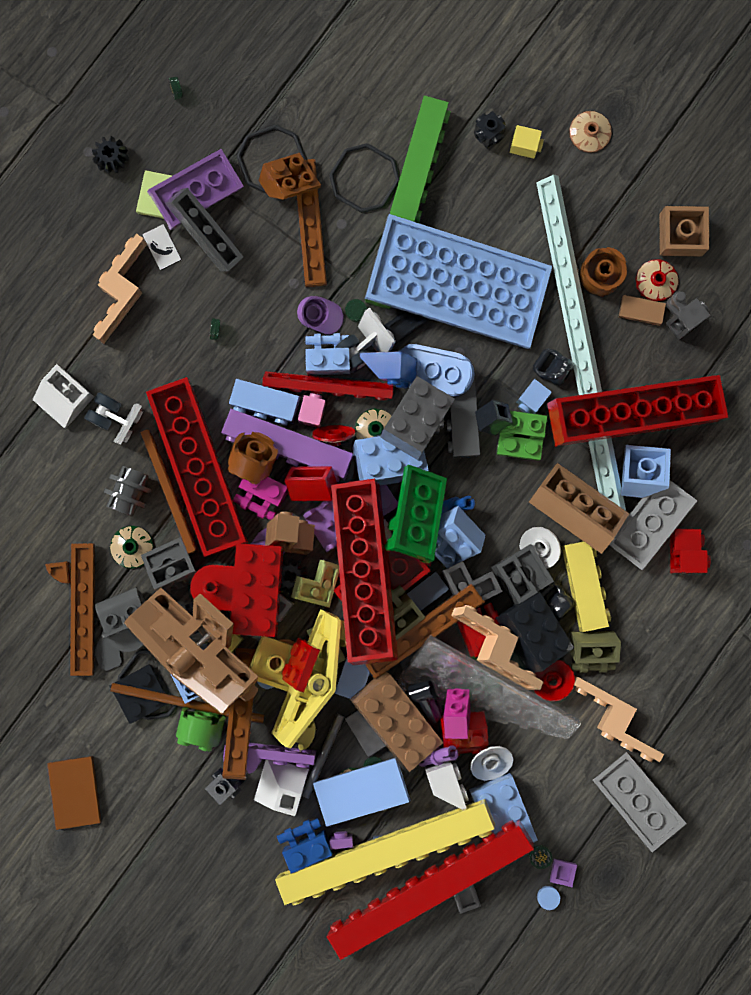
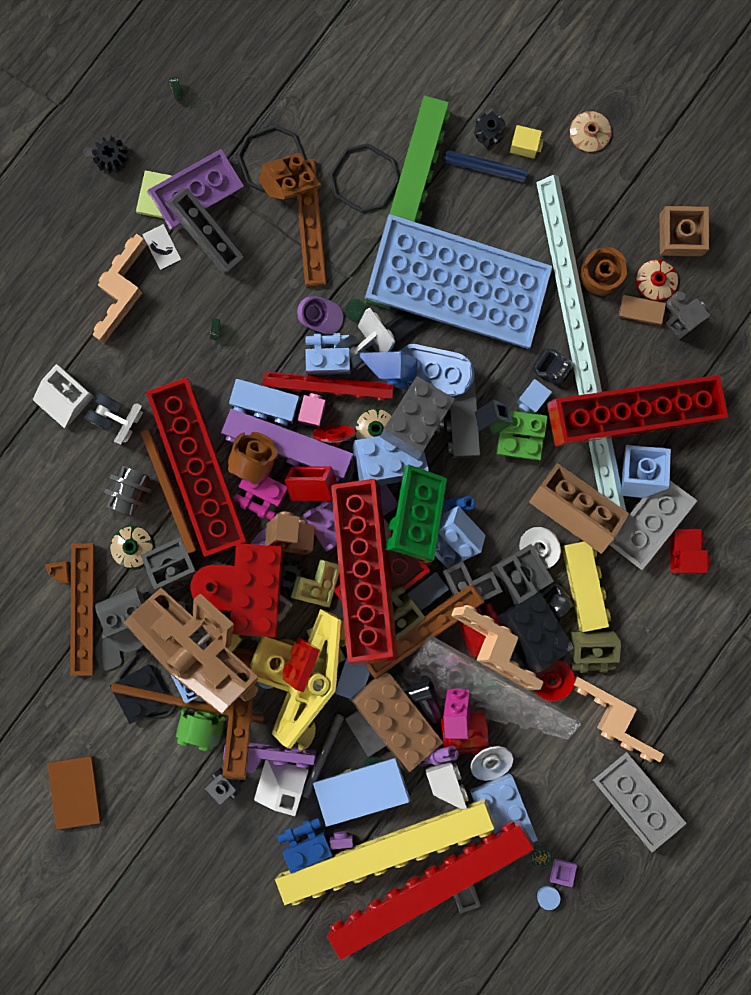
none -> dark blue axle [444,150,527,182]

